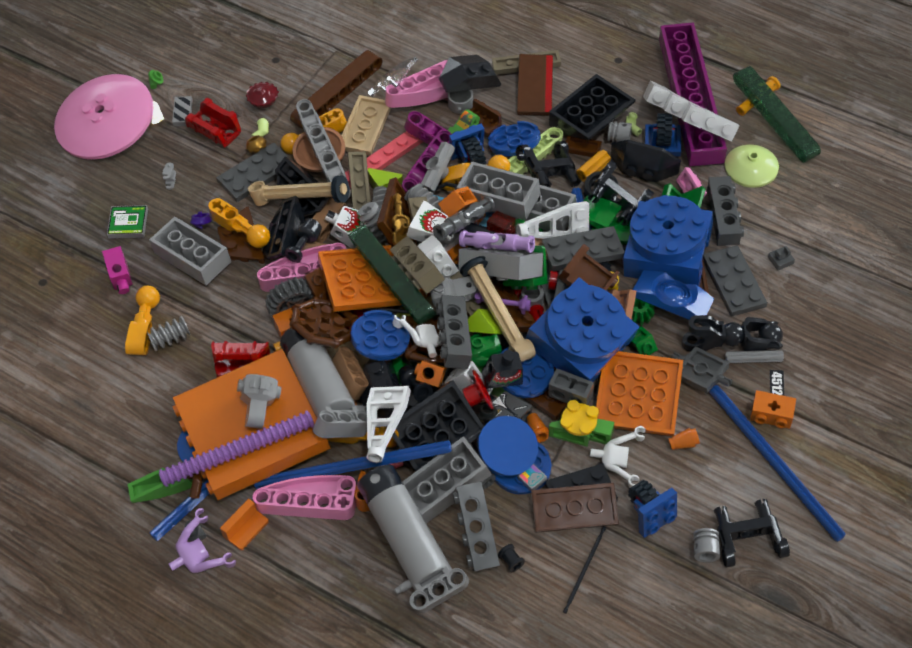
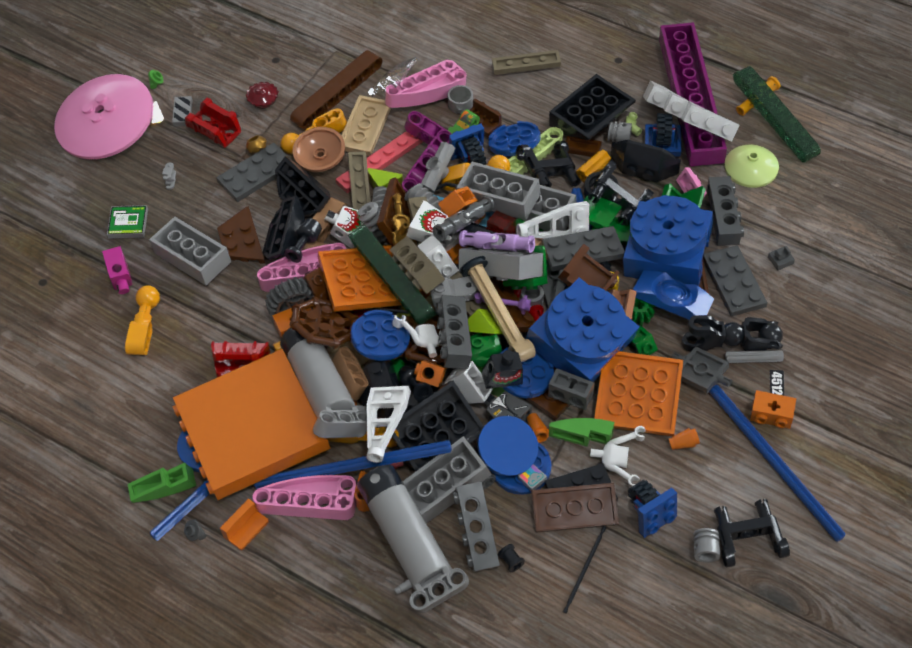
light grey piece [147,316,191,351] -> none
medium lavender piece [159,410,314,487] -> none
lavender piece [169,508,236,573] -> none
reddish brown arm [187,472,203,499] -> none
dark purple hat [190,211,212,230] -> none
light orange beam [208,198,270,248] -> none
light grey piece [237,374,281,429] -> none
tan piece [248,175,350,206] -> none
yellowish green arm [251,118,269,137] -> none
light grey beam [296,99,351,198] -> none
black wedge [439,54,501,92] -> none
red wheel [462,370,494,410] -> none
pearl dark grey plate [477,404,498,422] -> none
reddish brown tile [517,54,553,116] -> none
red tile [548,271,558,290] -> none
yellow piece [560,400,599,436] -> none

